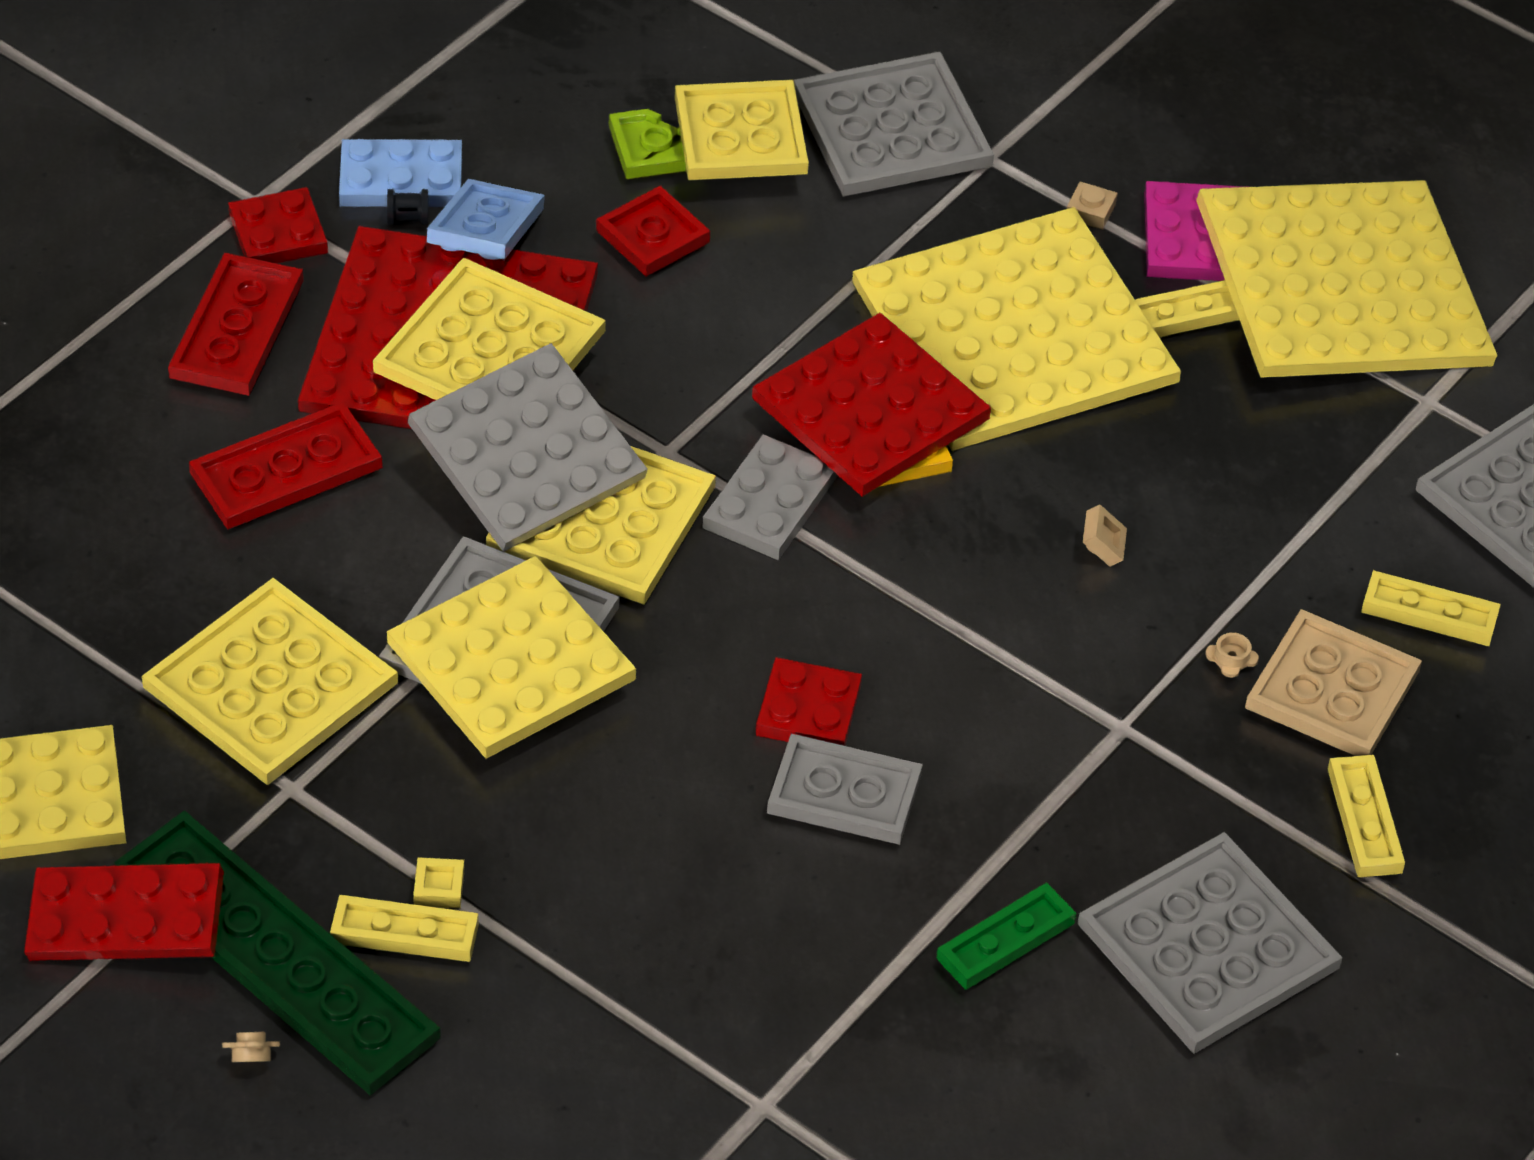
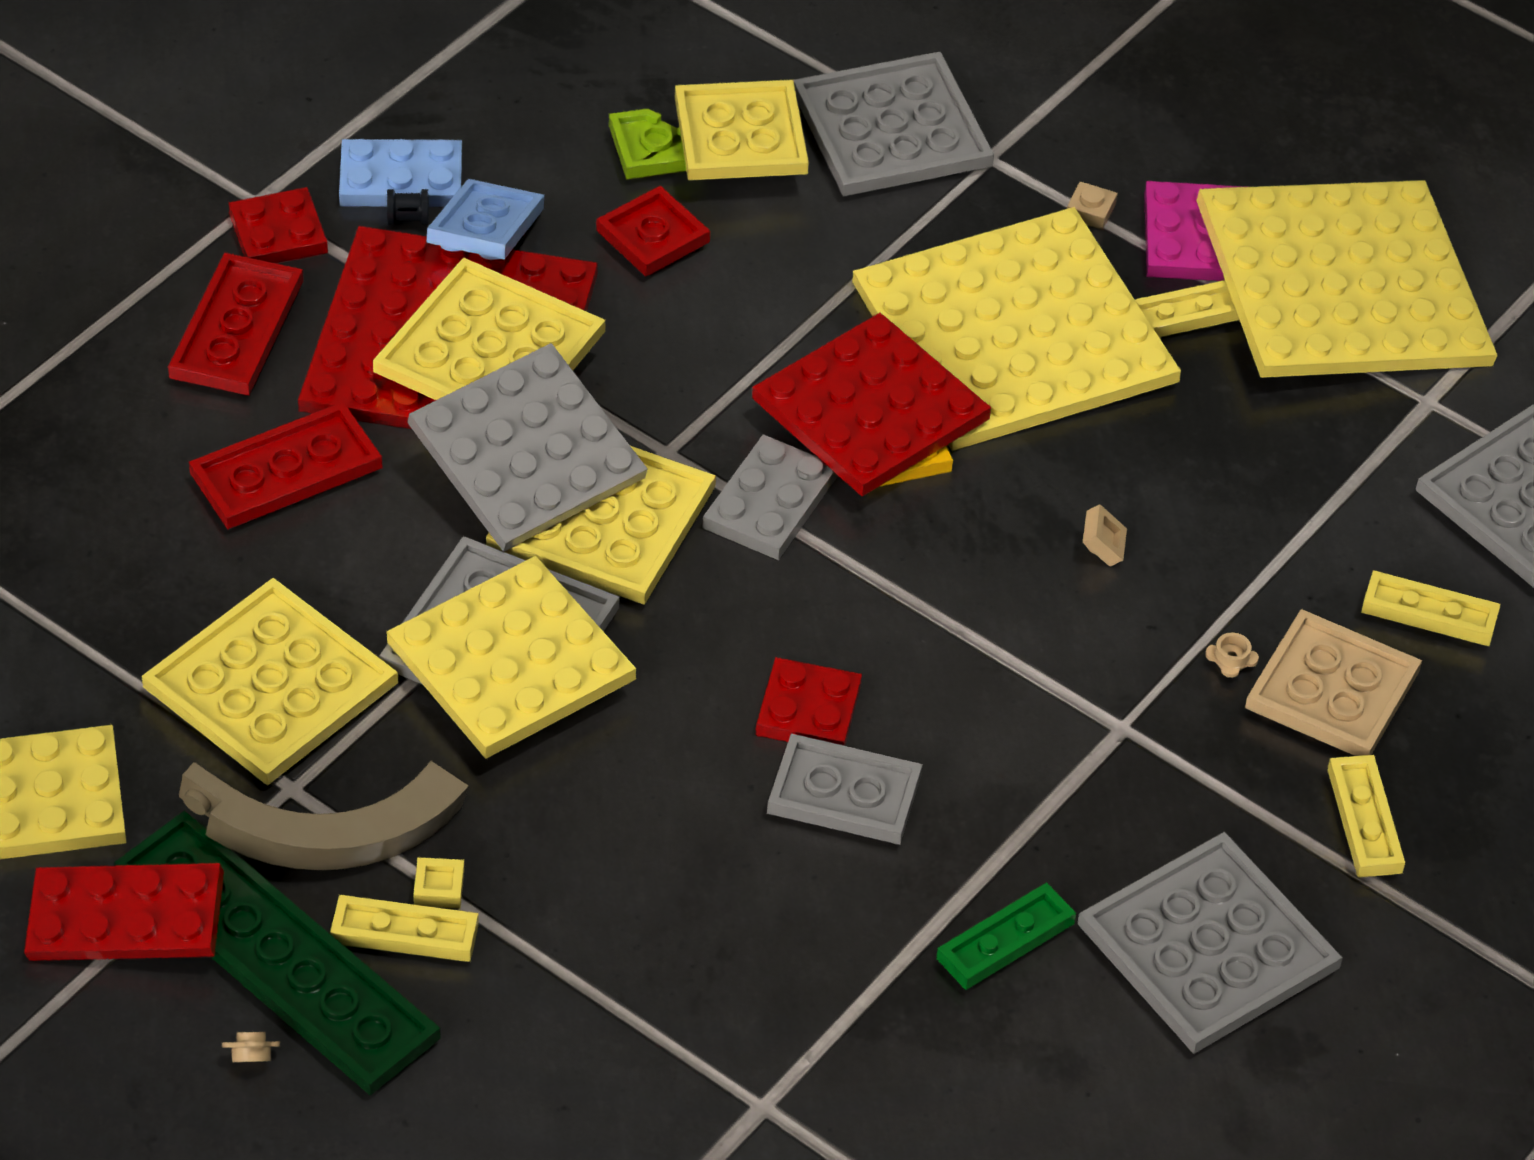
none -> dark tan arch [179,761,469,870]

